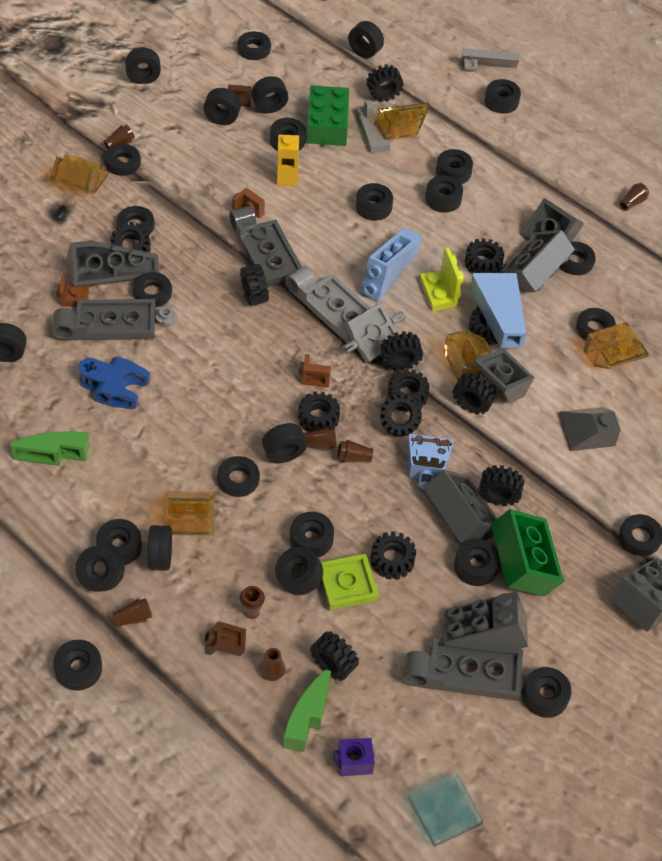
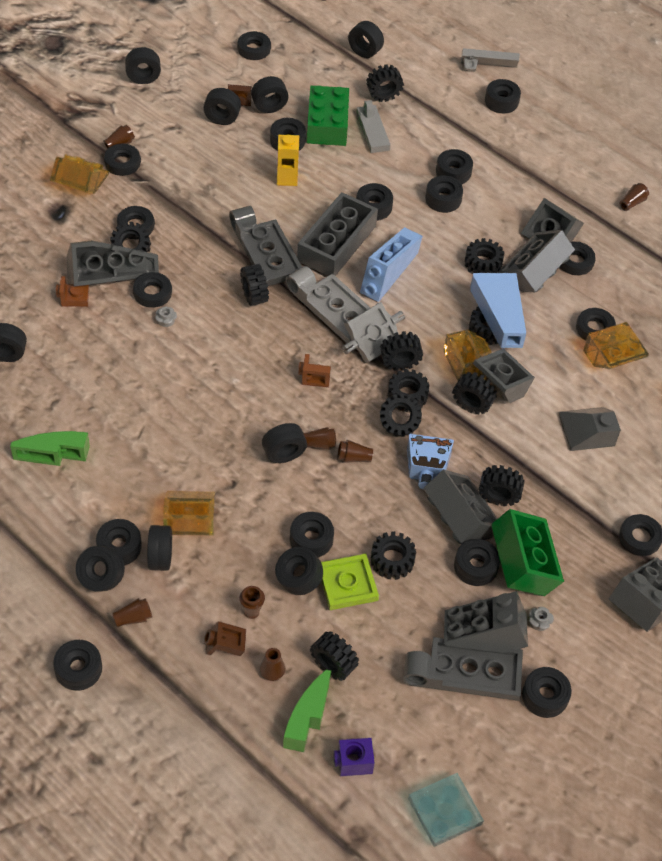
dark grey hinge [52,299,156,340] -> none
blue piece [78,357,151,409] -> none
black tyre [217,456,260,497] -> none
dark orange bracket [232,188,265,218] -> none
black tyre [298,391,340,432] -> none
clear yellow slope [374,102,430,140] -> none
neon yellow bracket [419,247,464,311] -> none
none -> dark grey brick [297,192,378,276]
none -> light grey plate [529,607,554,631]

